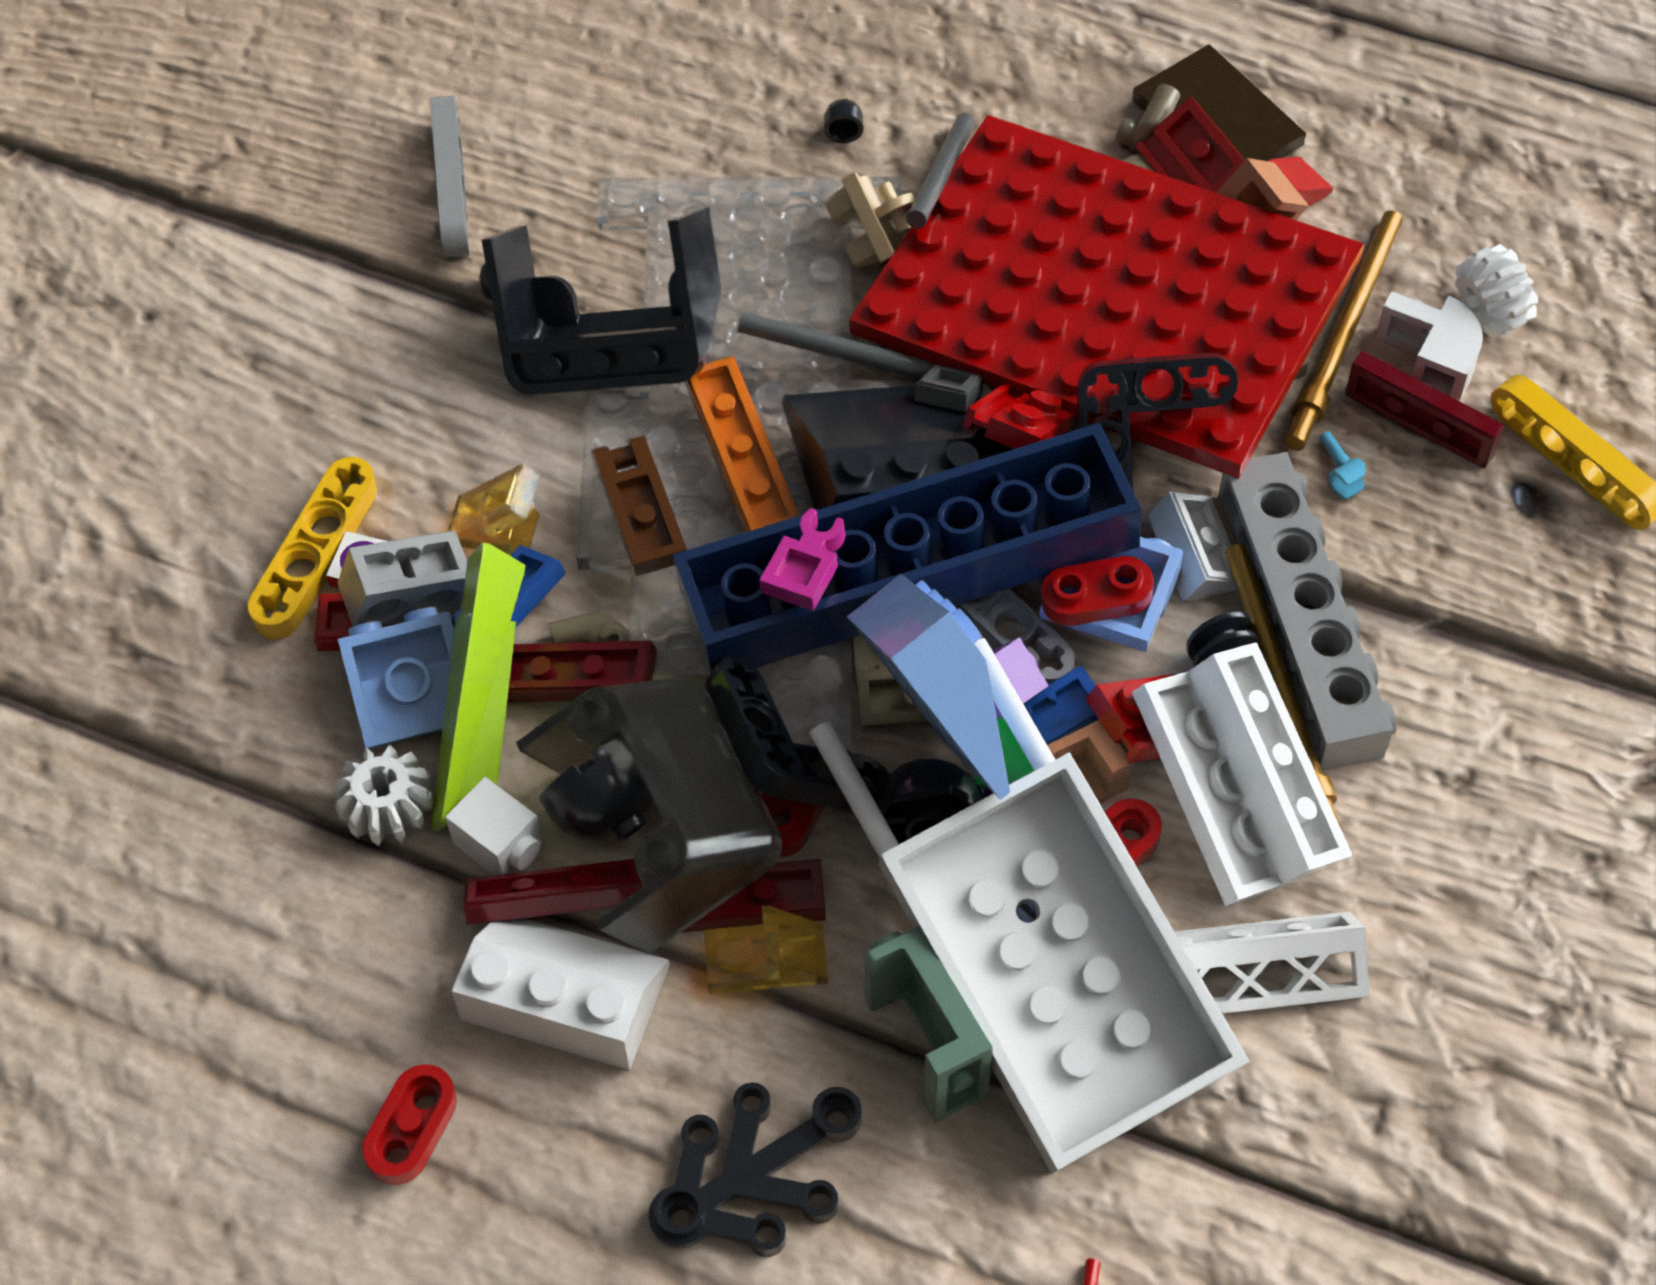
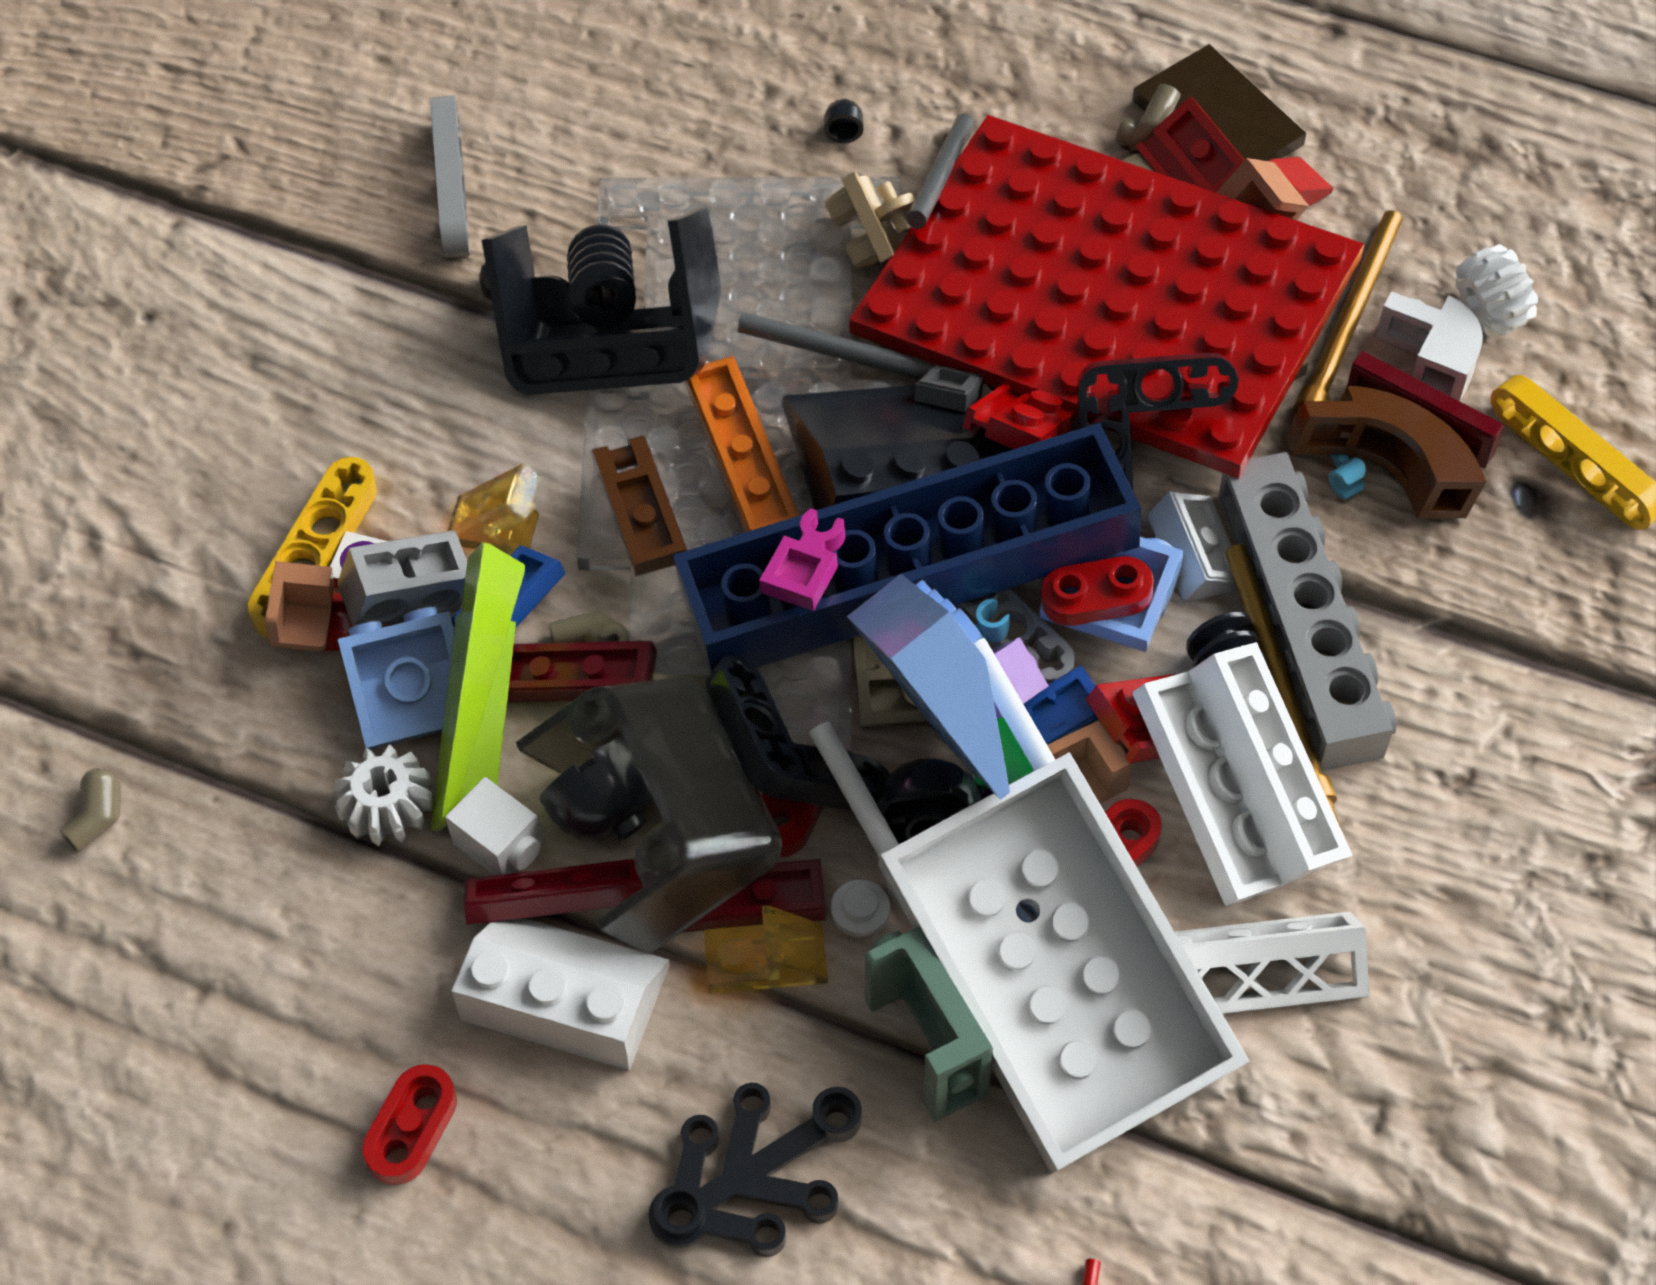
none -> dark tan arm [60,768,121,852]
none -> nougat panel [265,561,335,652]
none -> black piece [567,224,637,328]
none -> white plate [831,880,890,938]
none -> medium azure hand [975,599,1010,643]
none -> reddish brown arch [1286,386,1487,519]

